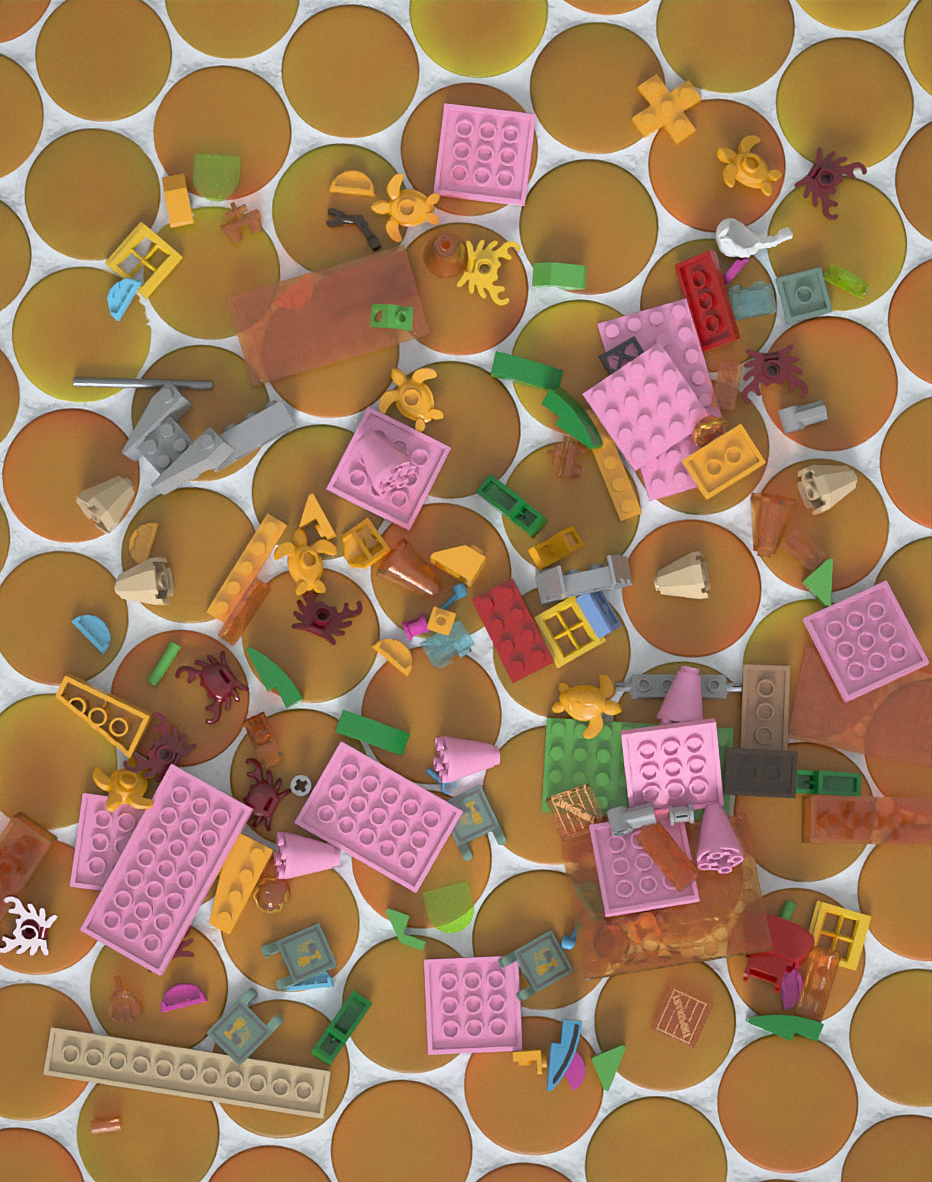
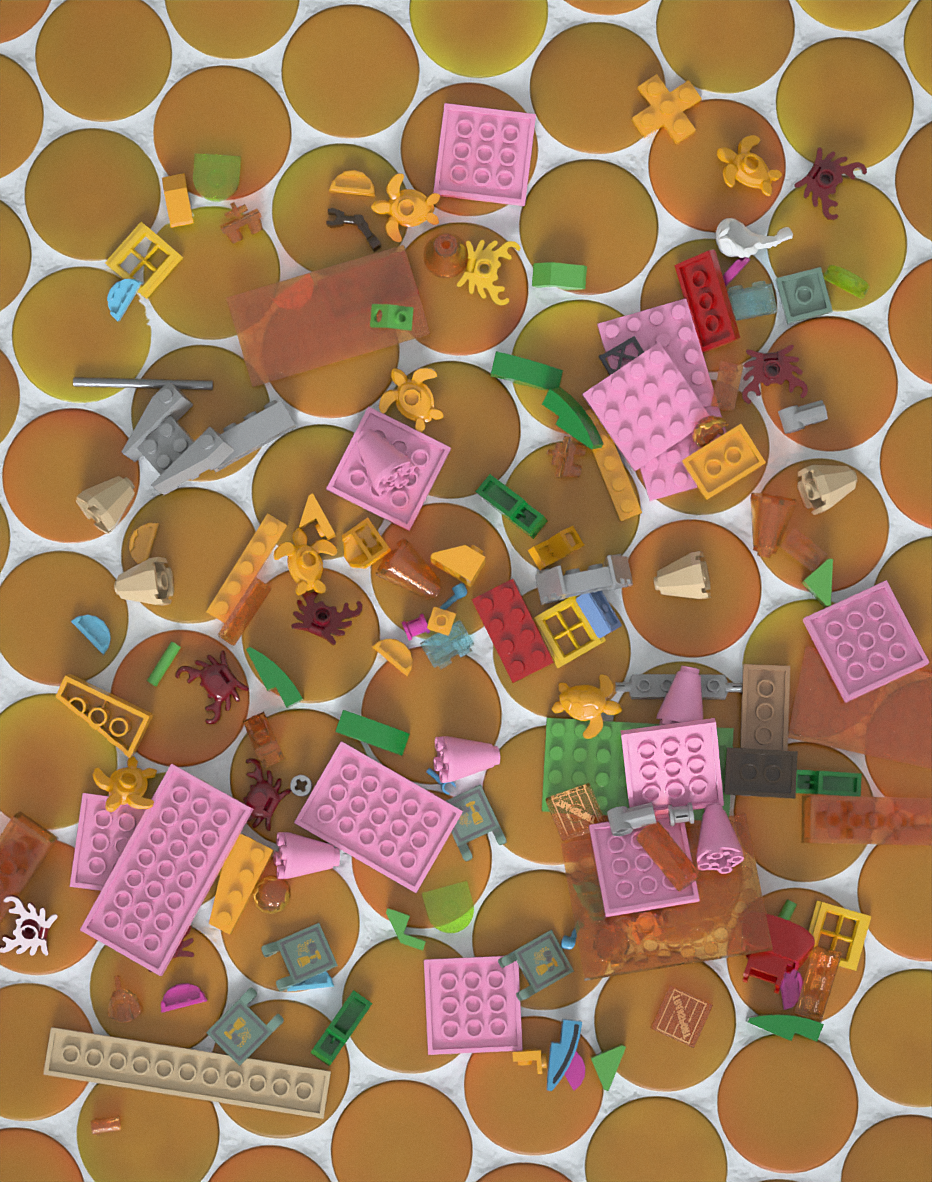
dark red animal [123,712,196,783] -> none

